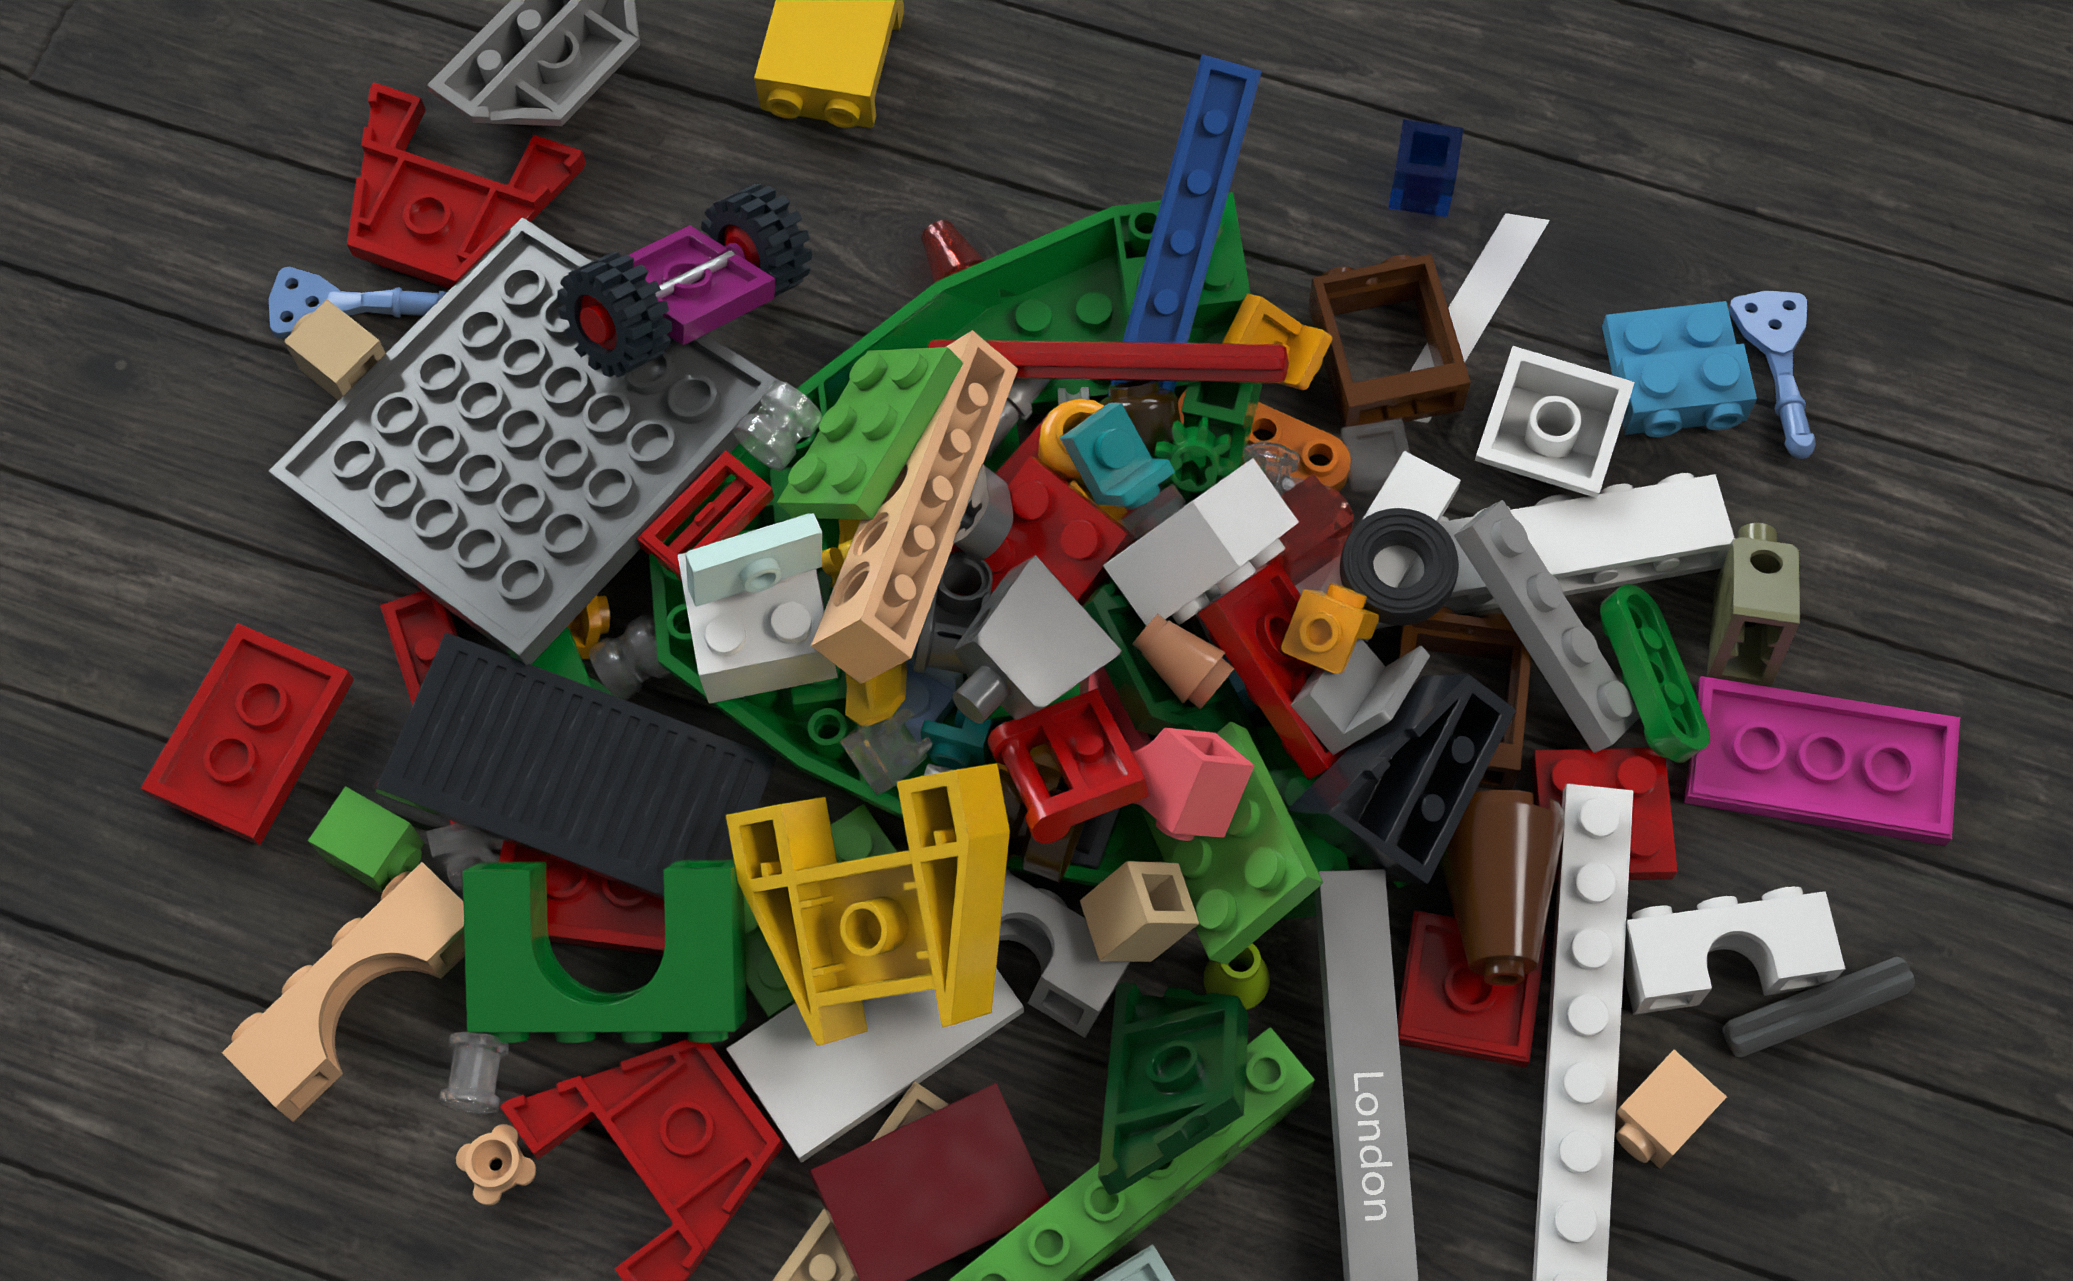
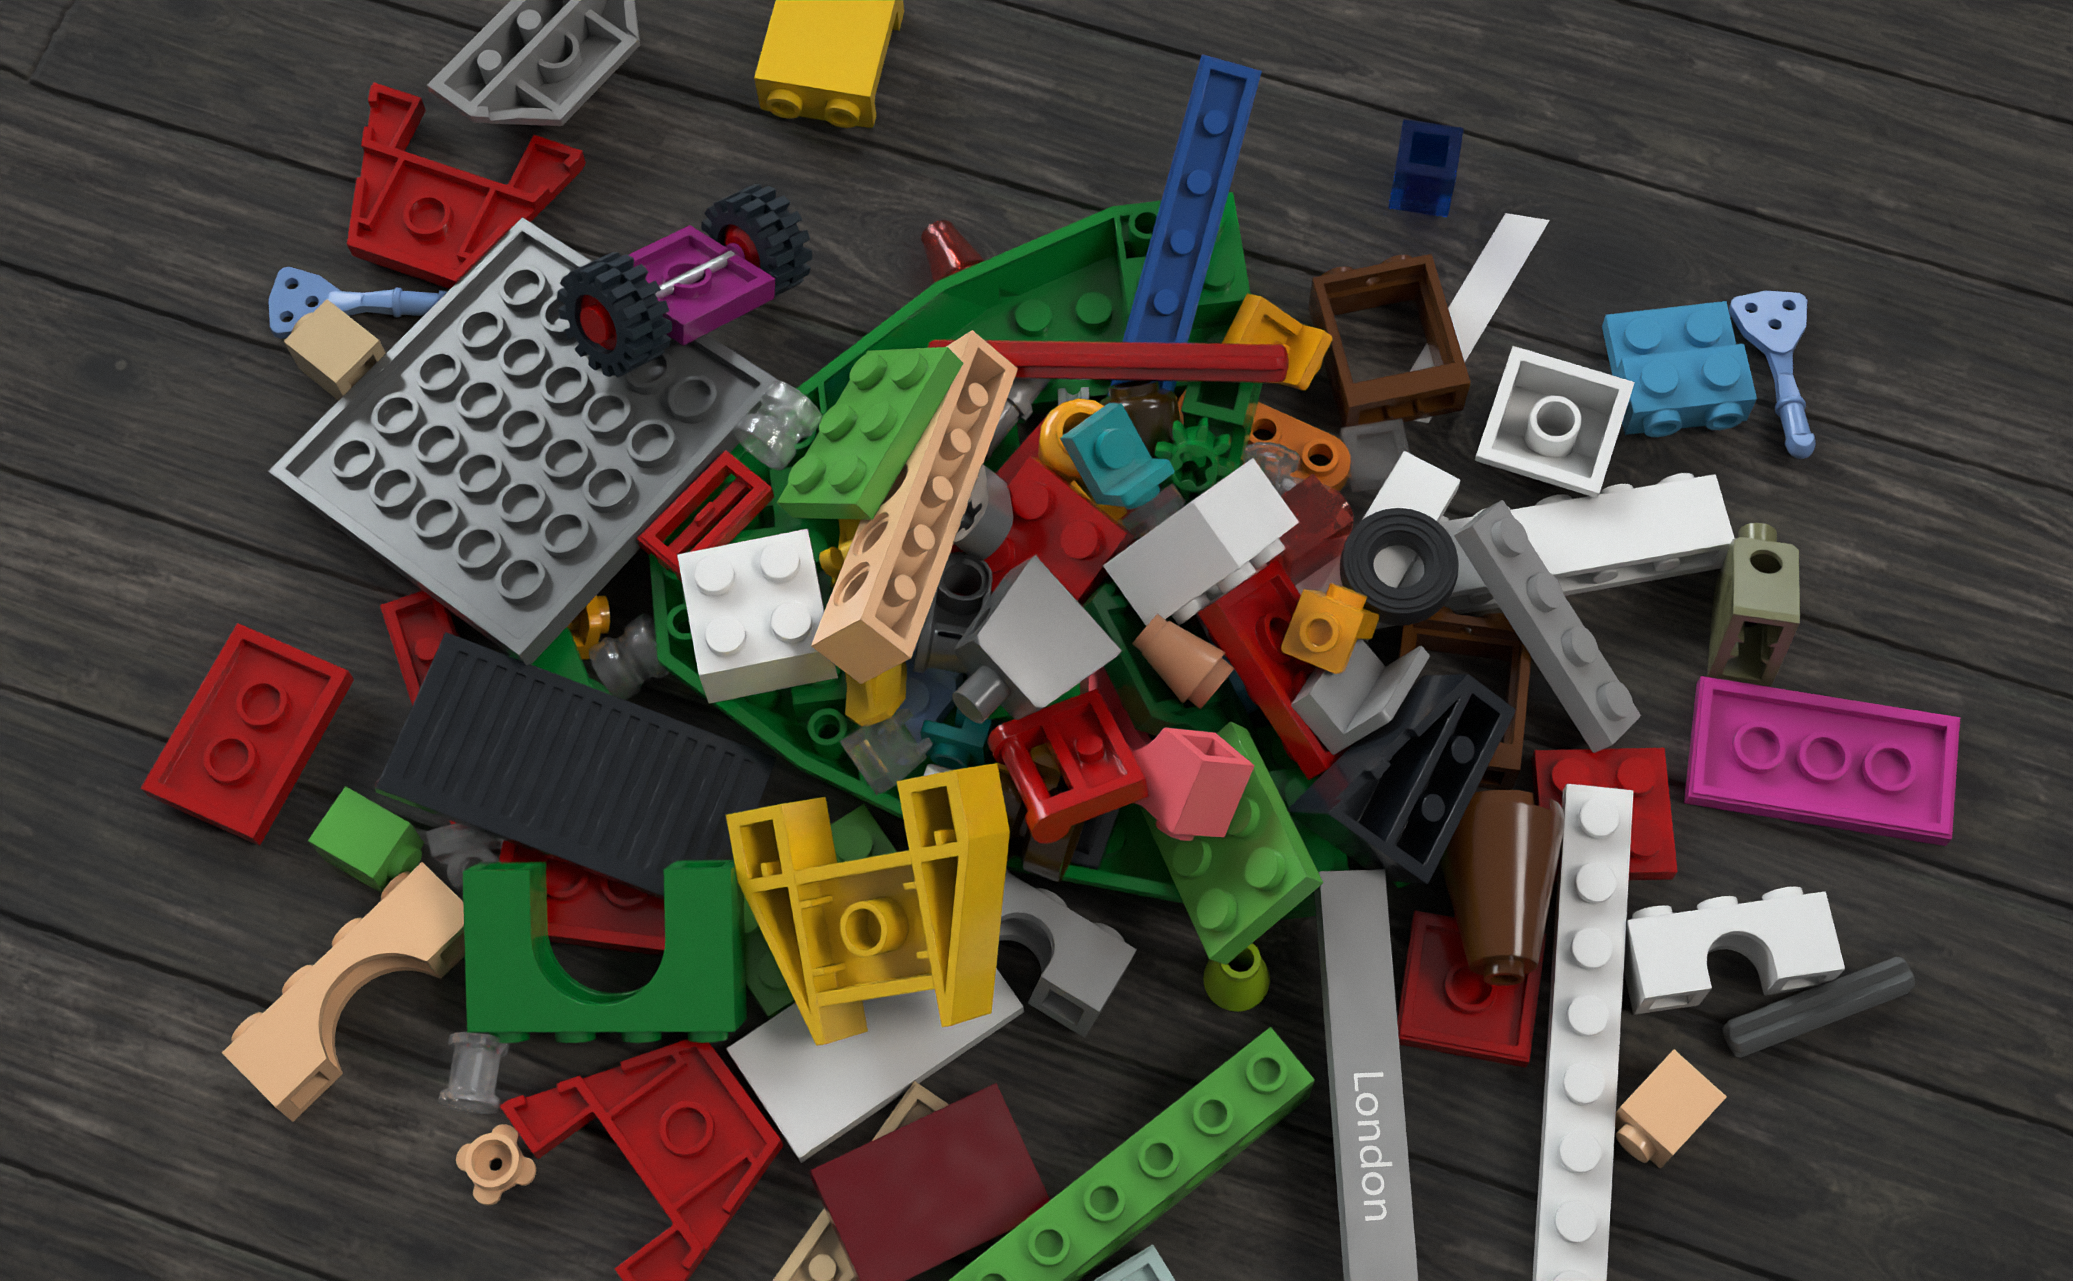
light aqua plate [685,513,822,607] -> none
tan brick [1080,861,1199,962] -> none
dark green wing [1098,982,1248,1195] -> none
green plate [1600,584,1710,763] -> none

